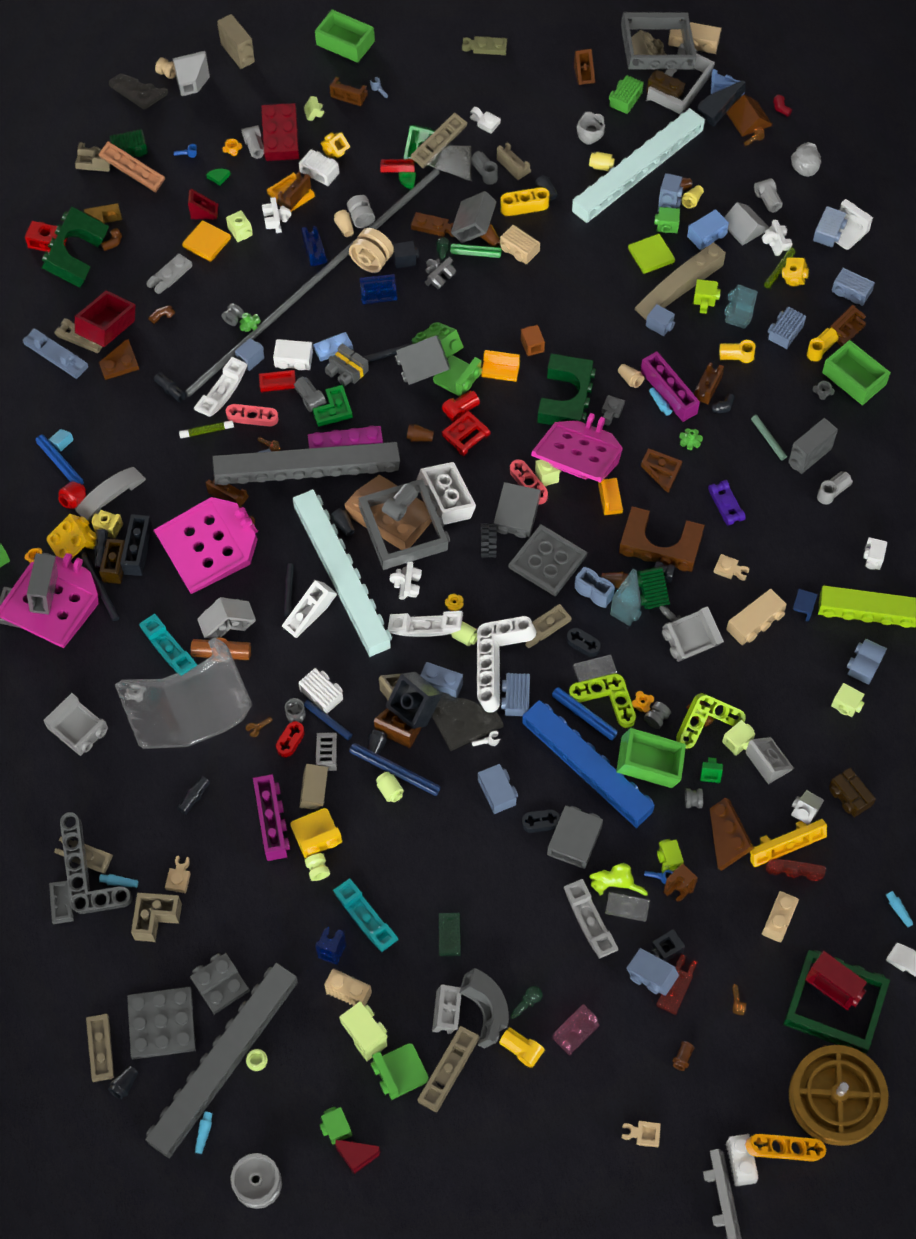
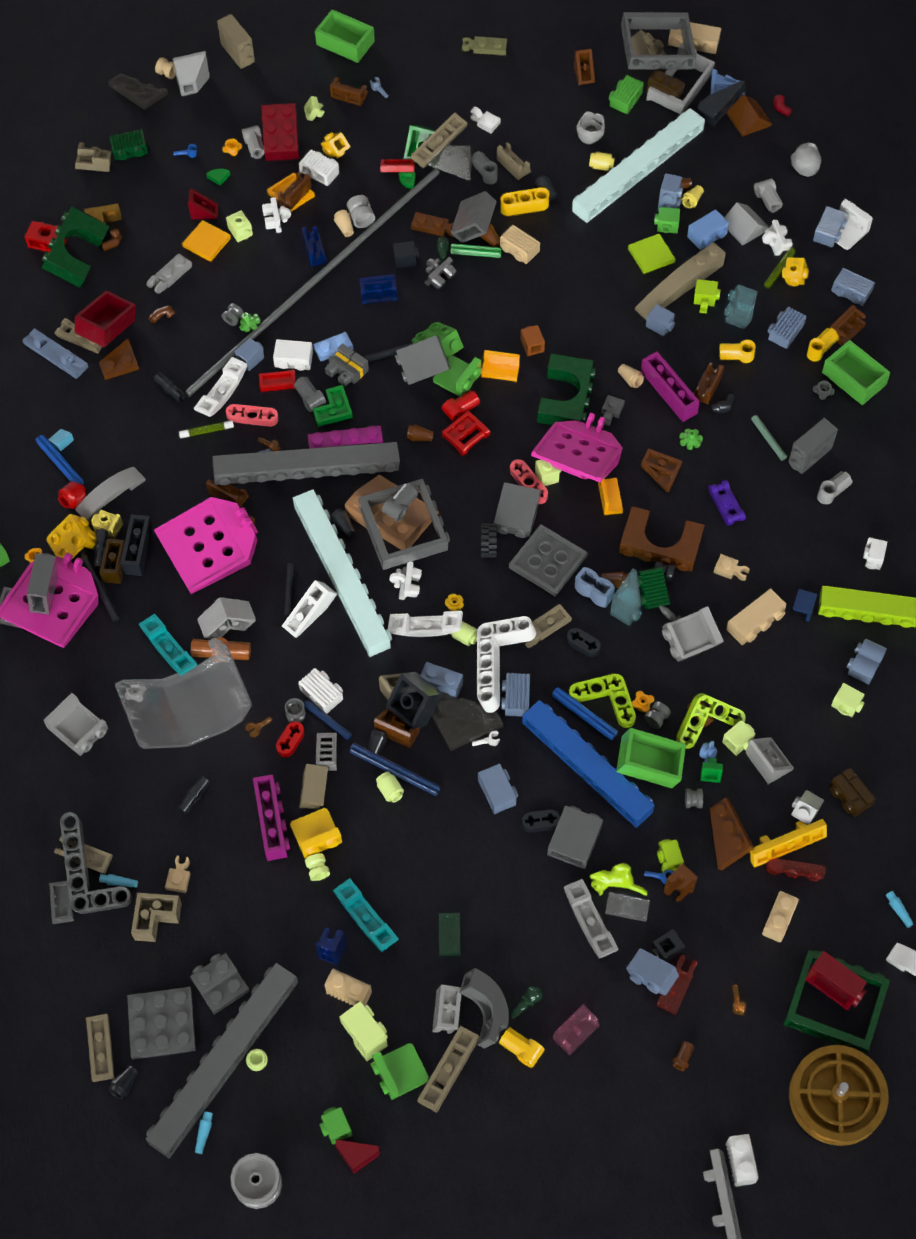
nougat tile [98,141,165,192] -> none
tan wheel [349,228,394,273] -> none
white brick [417,462,476,525] -> none
clear plate [573,655,617,682] -> none
tan plate [622,1121,660,1147] -> none
medium azure animal [649,388,672,416] -> none
clear orange hand [744,126,764,146] -> none
light orange beam [745,1134,826,1161] -> none
none -> medium blue plate [700,741,717,763]

